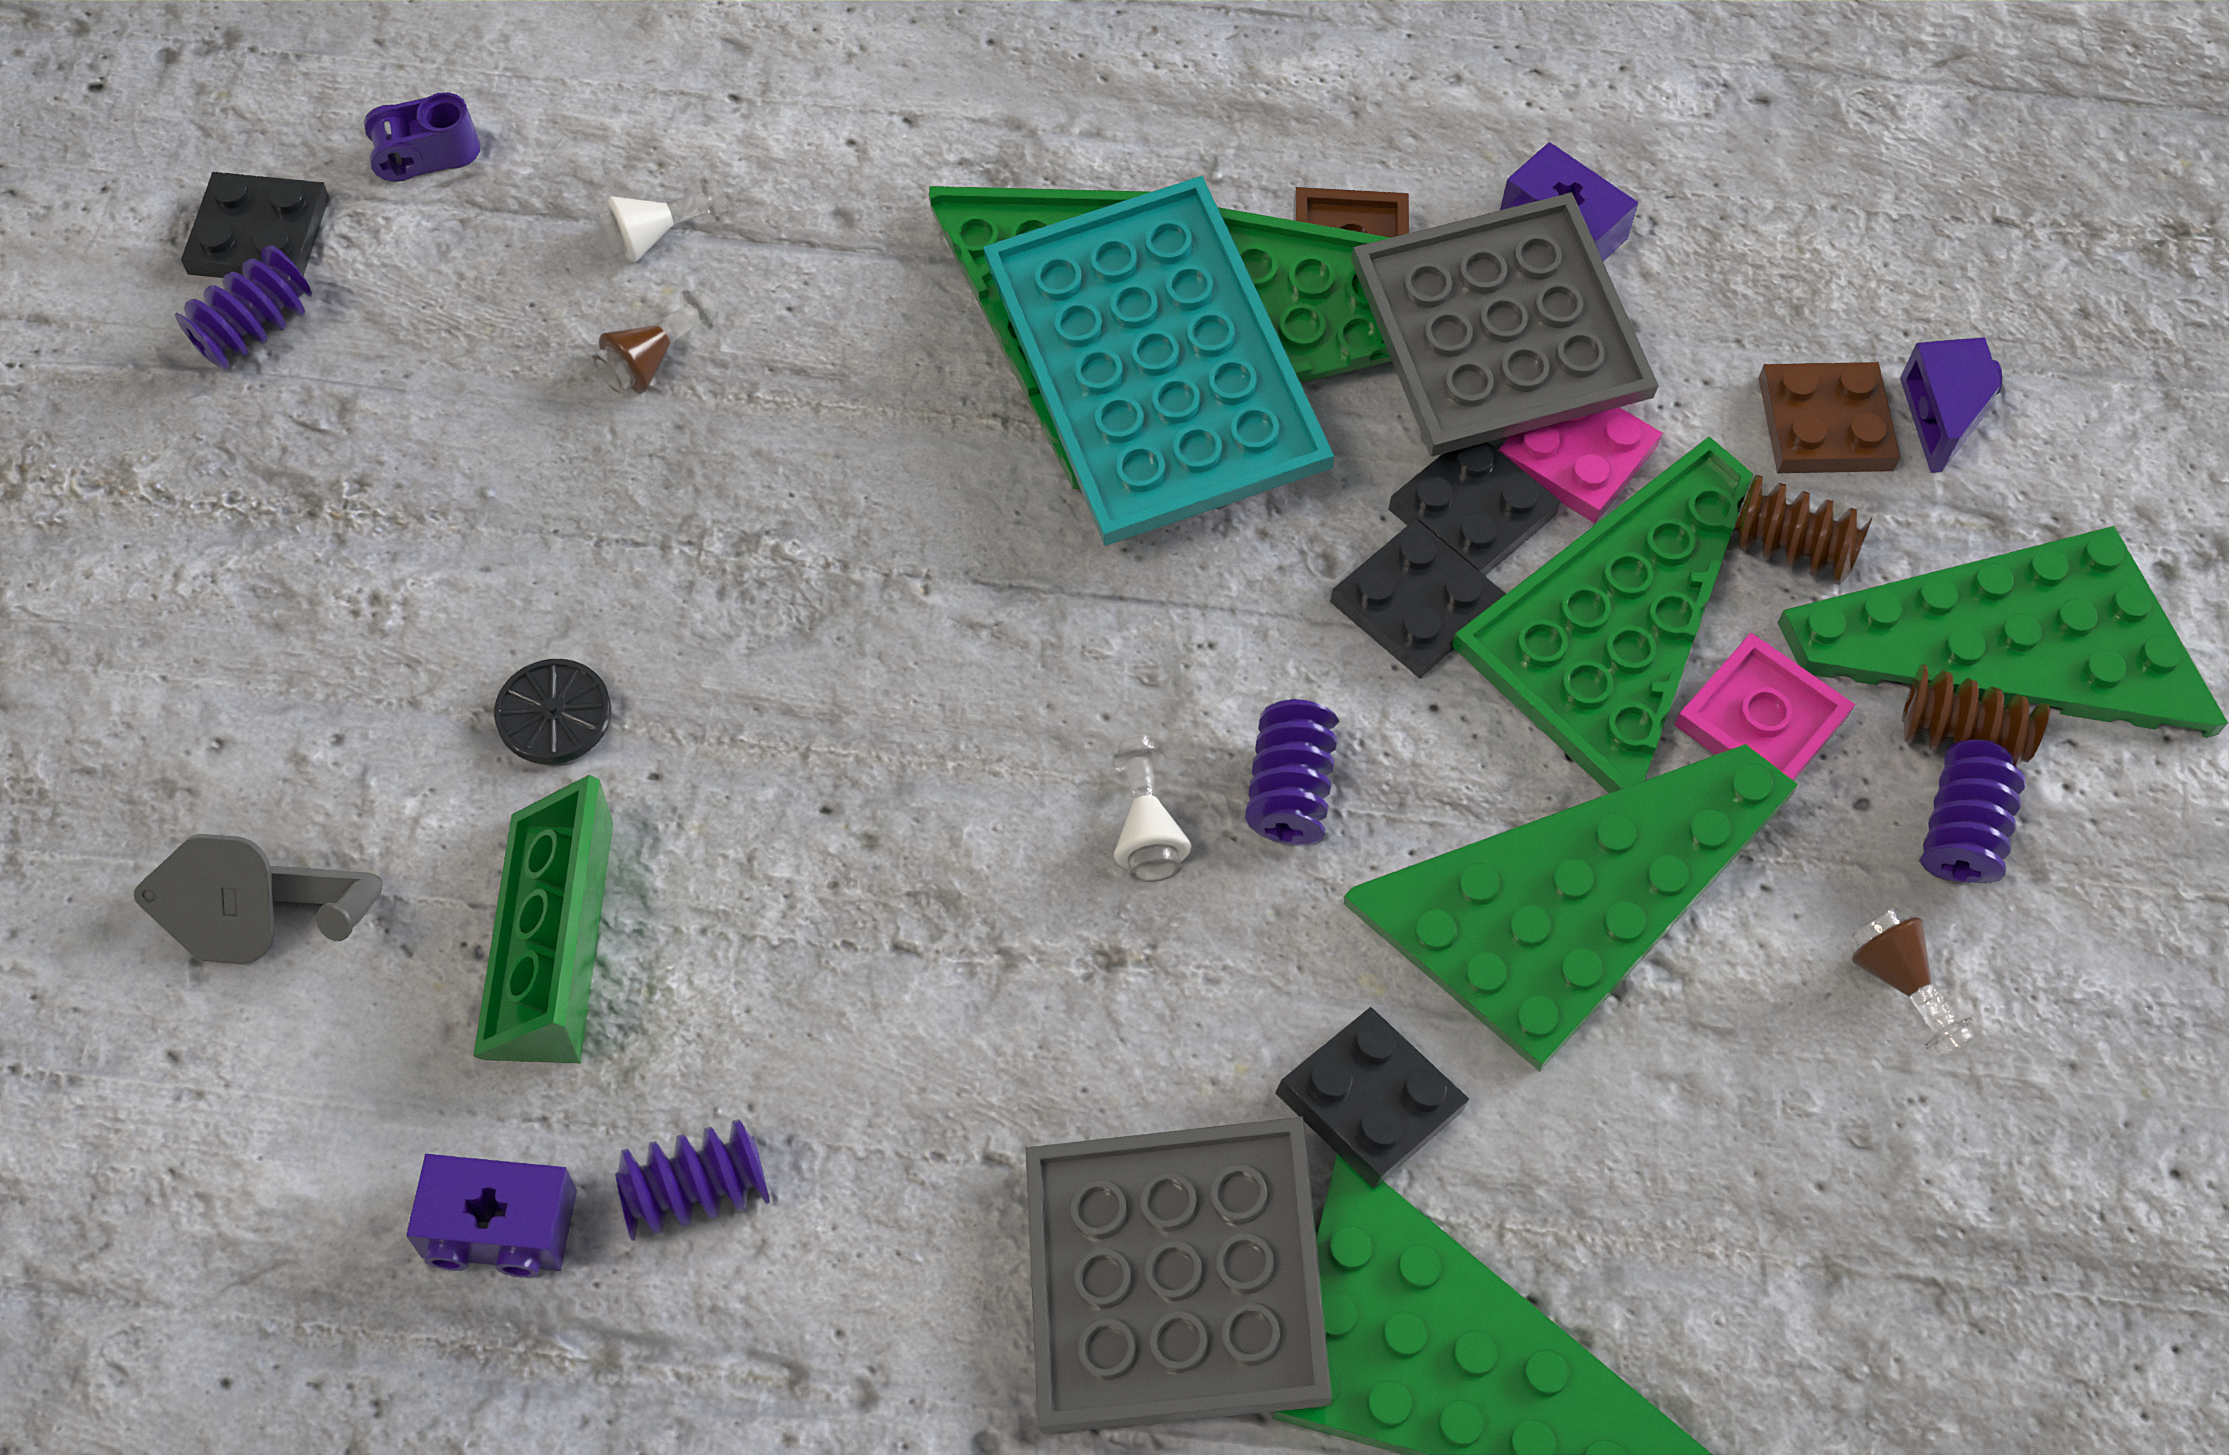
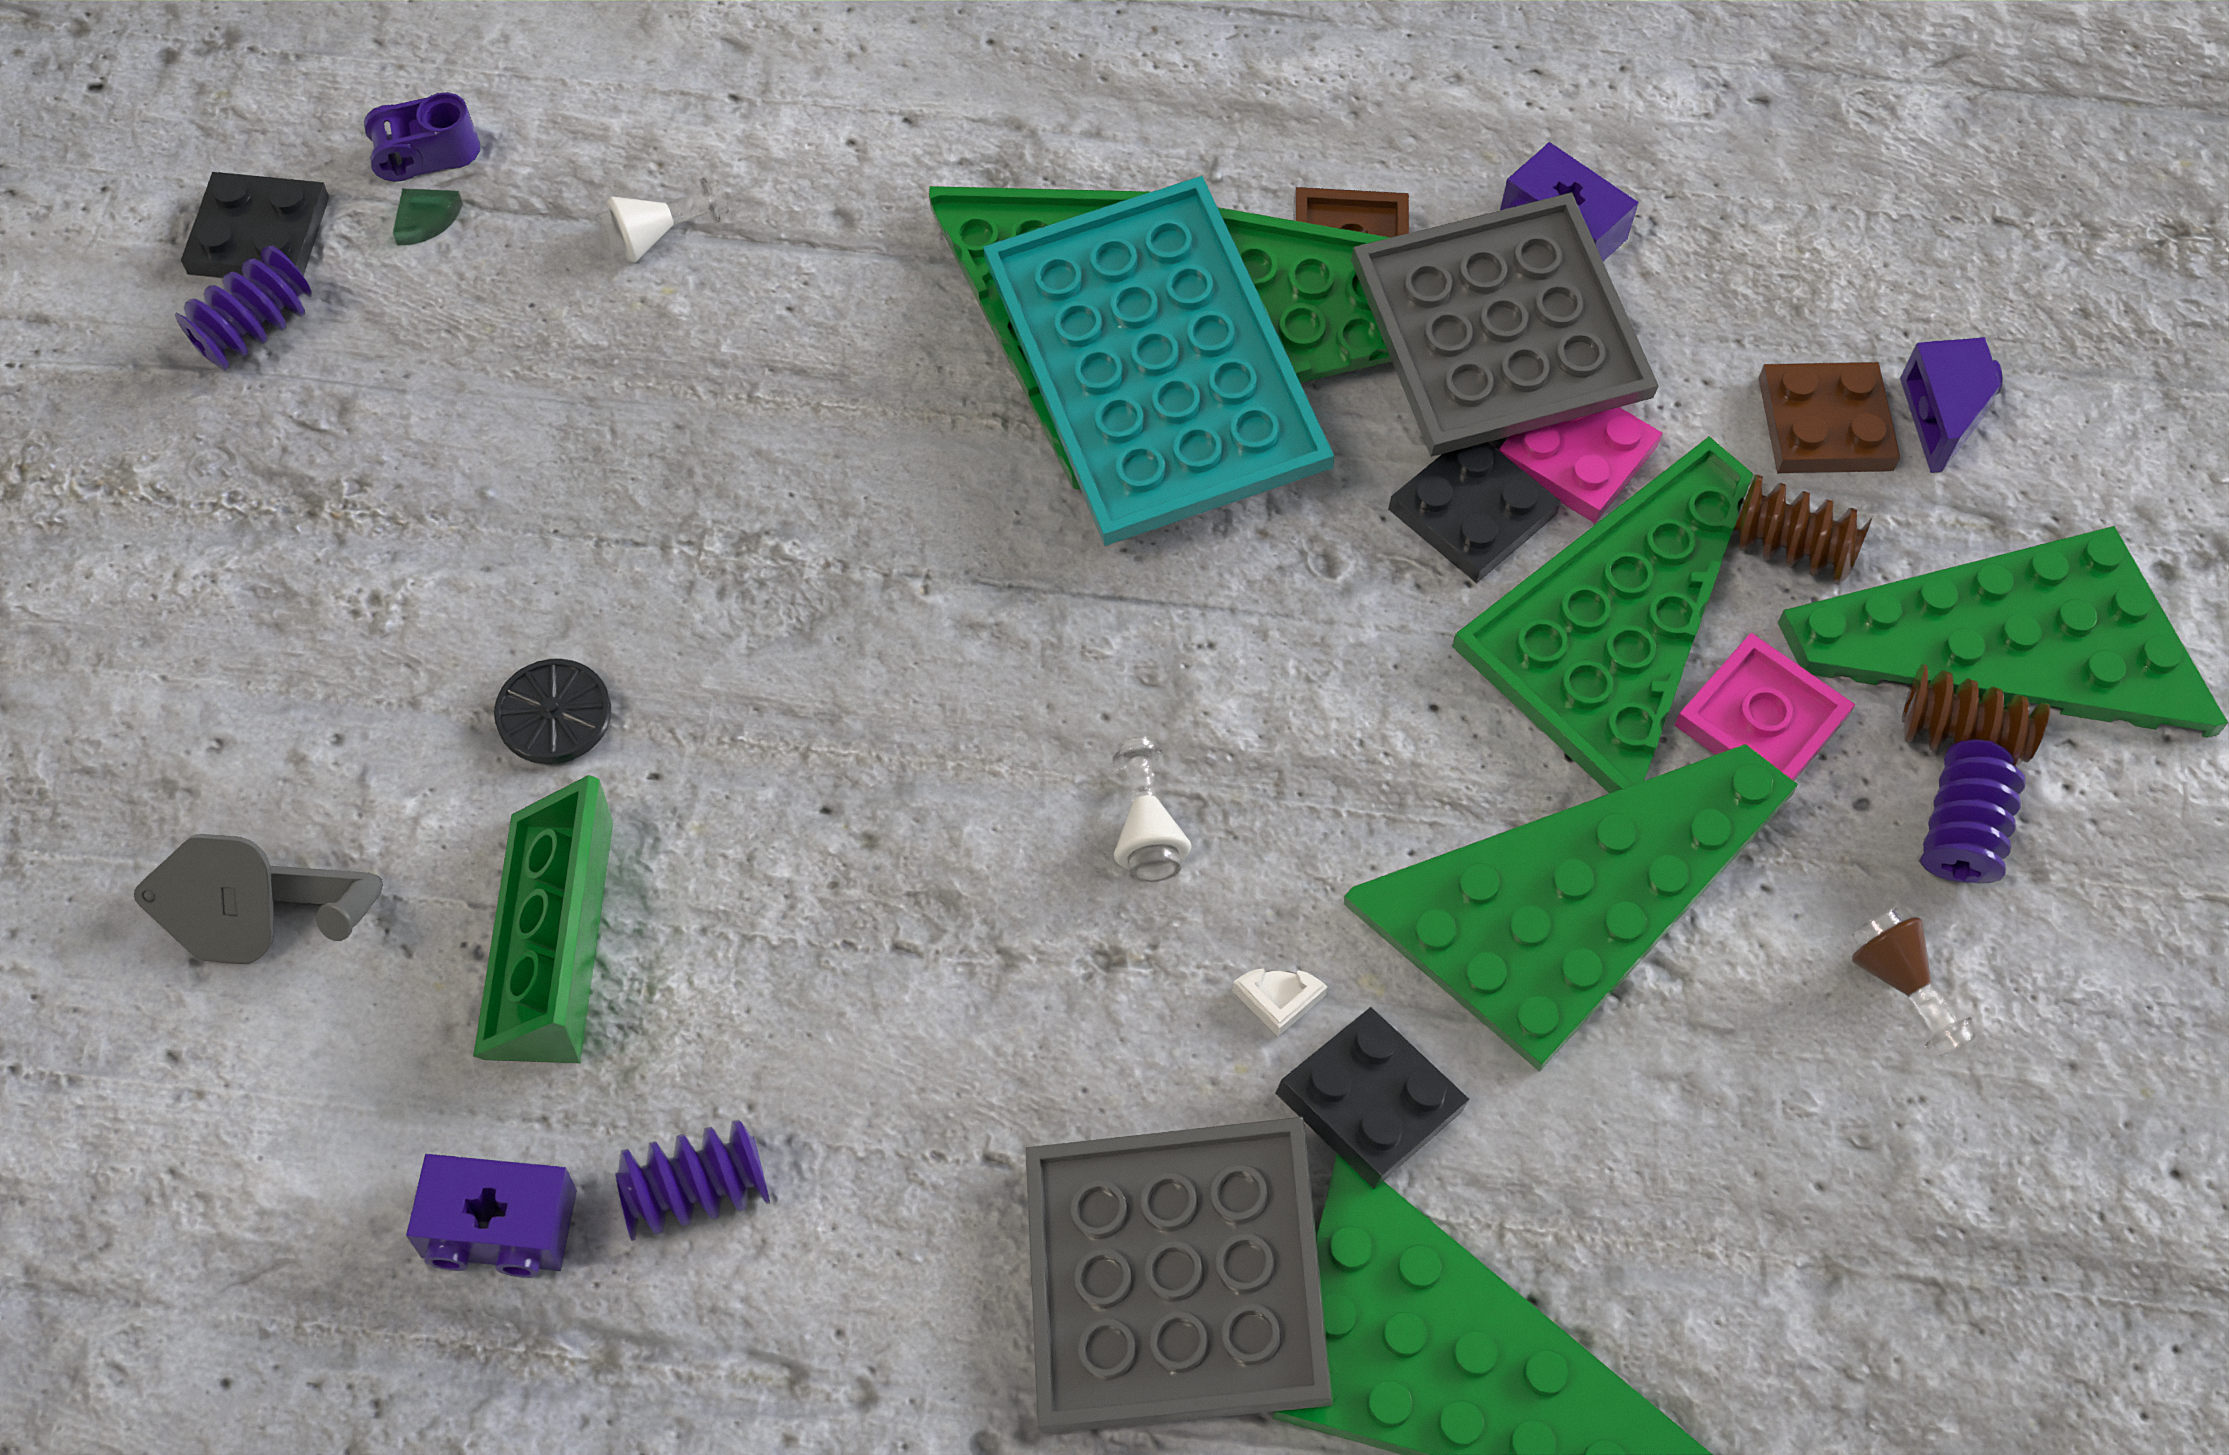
piece [592,288,719,394] -> none
dark purple piece [1245,699,1340,846] -> none
black plate [1330,519,1506,679] -> none
none -> clear green tile [393,188,463,246]
none -> white tile [1232,969,1328,1037]

